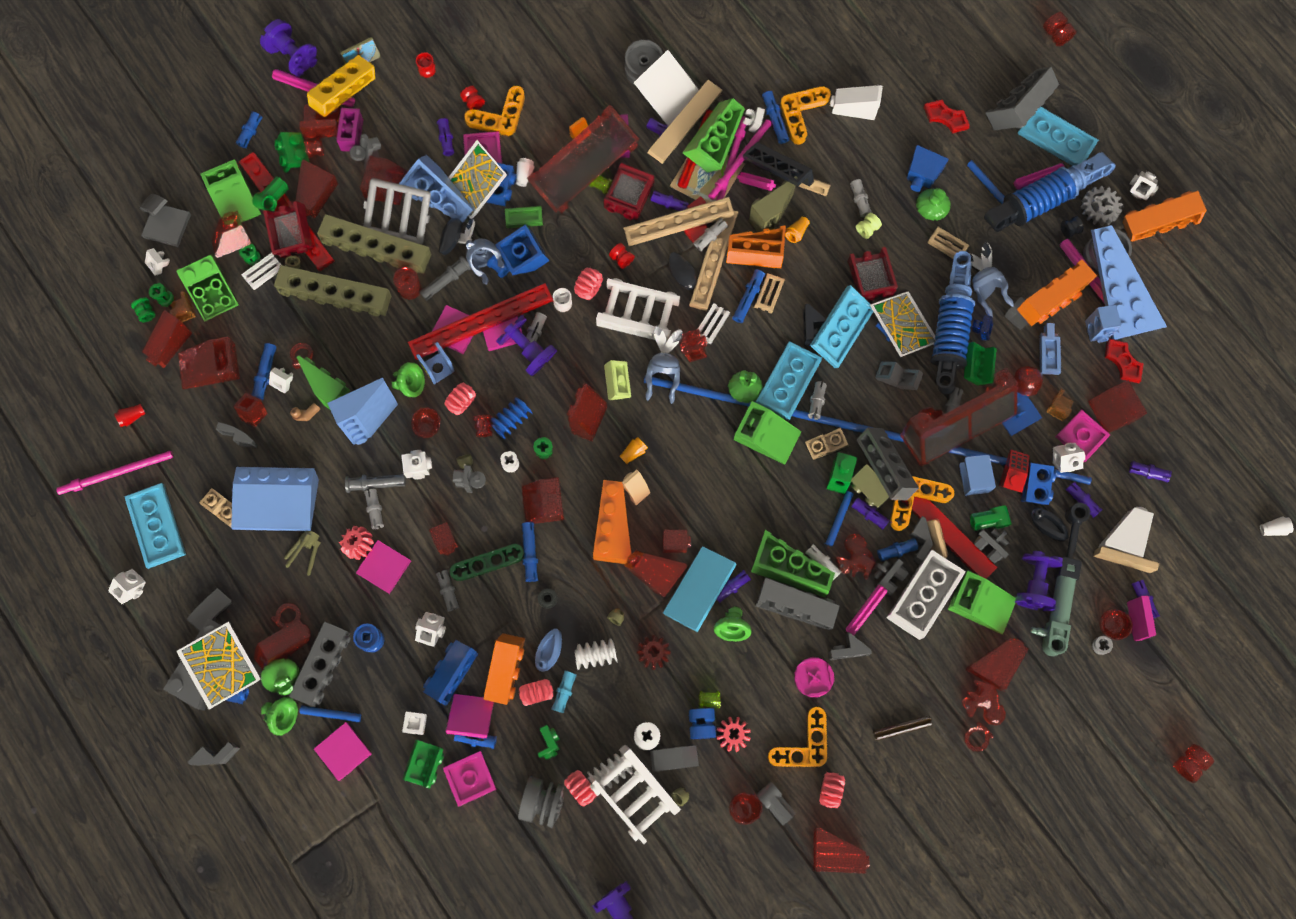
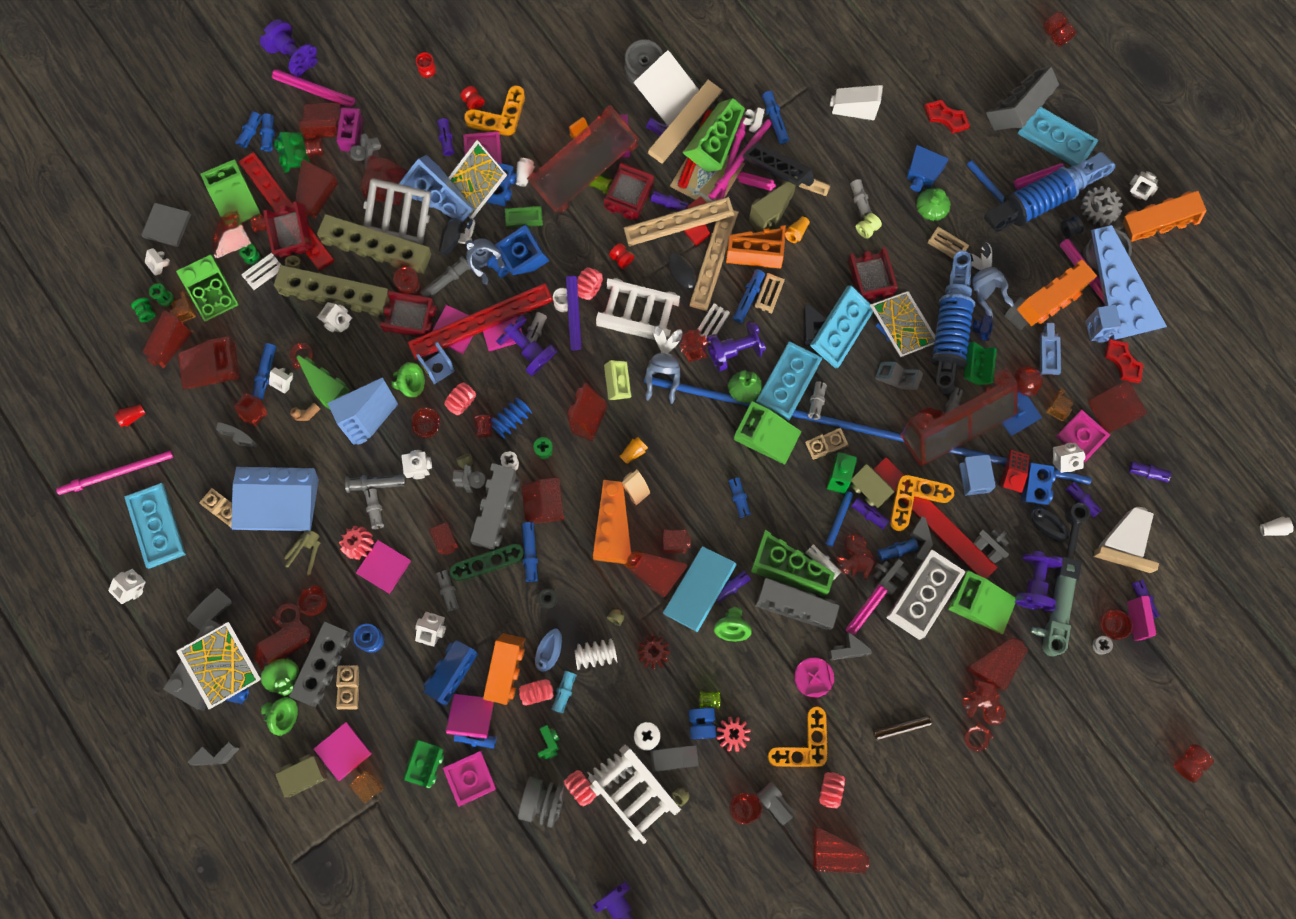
dark grey slope [139,194,167,216] -> none
green piece [252,177,289,211] -> none
blue bar [300,706,361,722] -> none
yellow brick [307,55,375,117] -> none
slope [340,37,380,64] -> none
white tile [402,712,427,735] -> none
light grey pin [693,218,728,251] -> none
light orange beam [780,87,831,144] -> none
dark grey brick [857,427,919,500] -> none
tan slope [927,519,948,558] -> none
green piece [970,505,1012,531] -> none
none -> clear red bush [251,214,267,232]
none -> blue pin [260,114,275,152]
none -> olive brick [275,754,327,797]
none -> clear red hair [297,584,328,616]
none -> white brick [317,302,352,333]
none -> tan slope [336,665,359,710]
none -> clear orange panel [349,771,384,803]
none -> window [380,291,437,337]
none -> dark grey wedge [470,463,520,551]
none -> dark purple axle [566,276,582,350]
none -> dark purple piece [706,322,766,372]
none -> blue pin [728,477,751,518]

